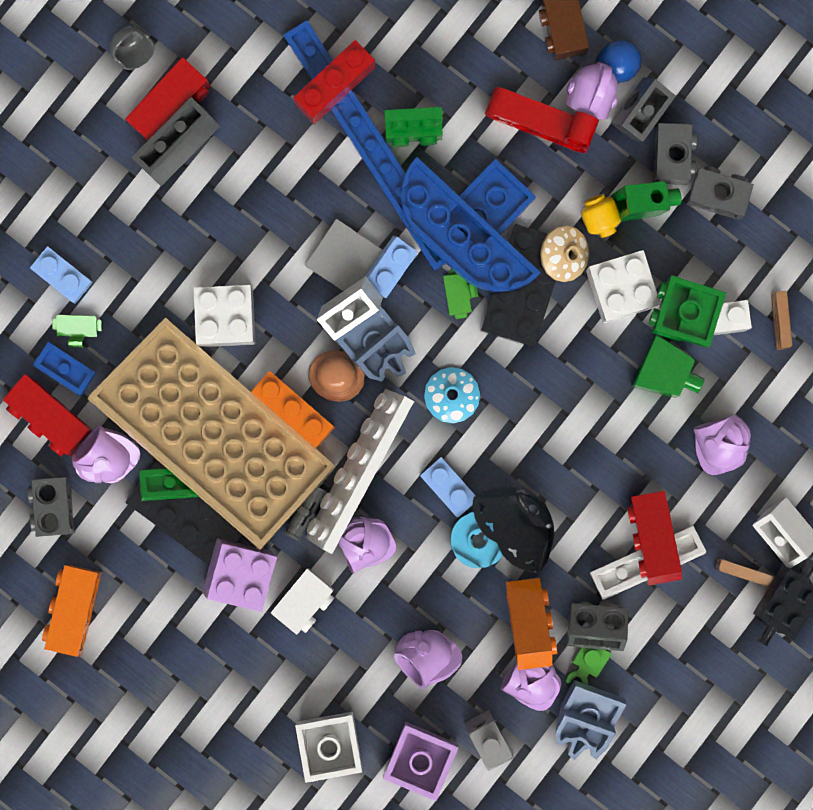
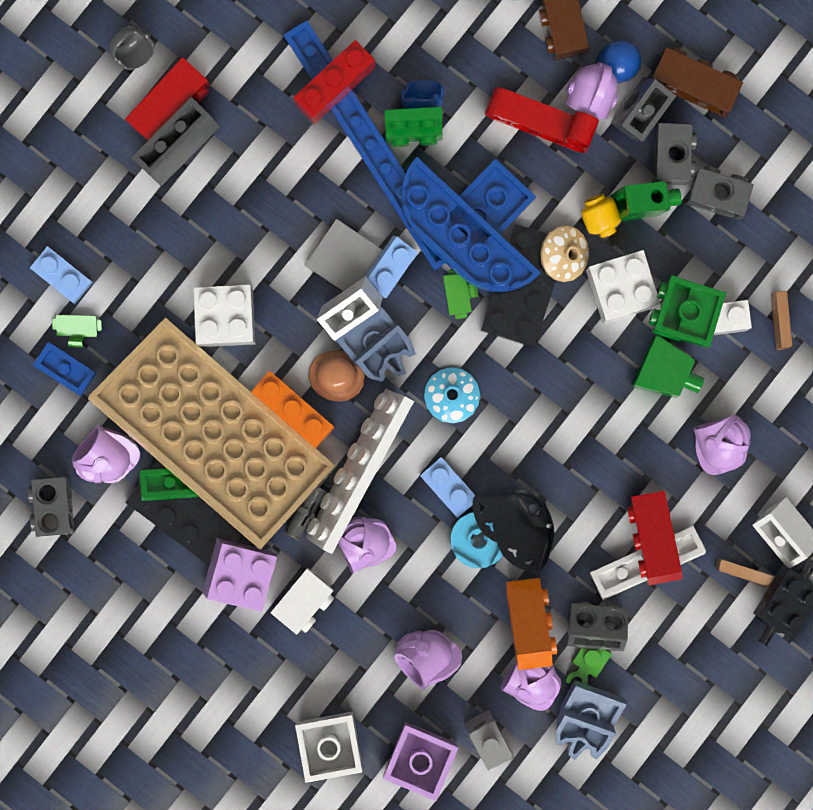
red brick [3,374,93,456] -> none
orange brick [42,564,102,657] -> none
none -> blue hair [401,80,444,109]
none -> reddish brown brick [652,47,744,118]

